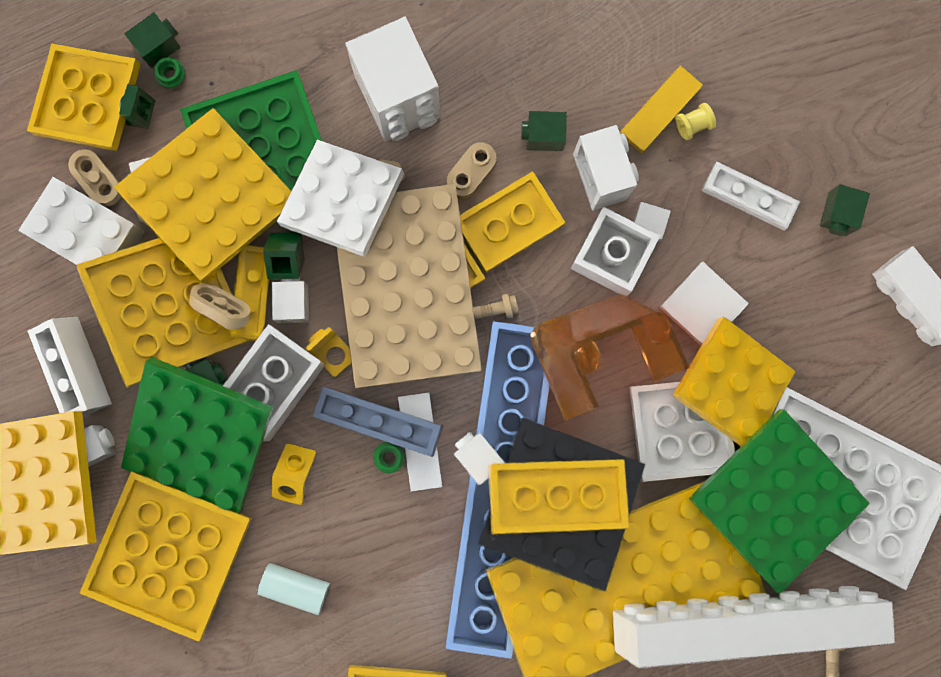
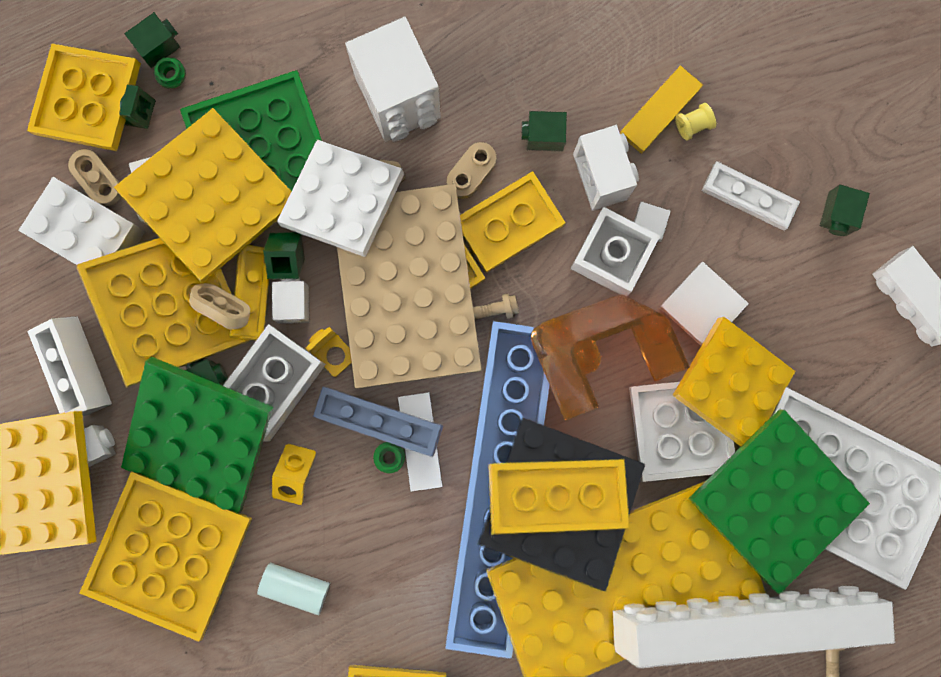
white brick [454,432,504,486] -> none

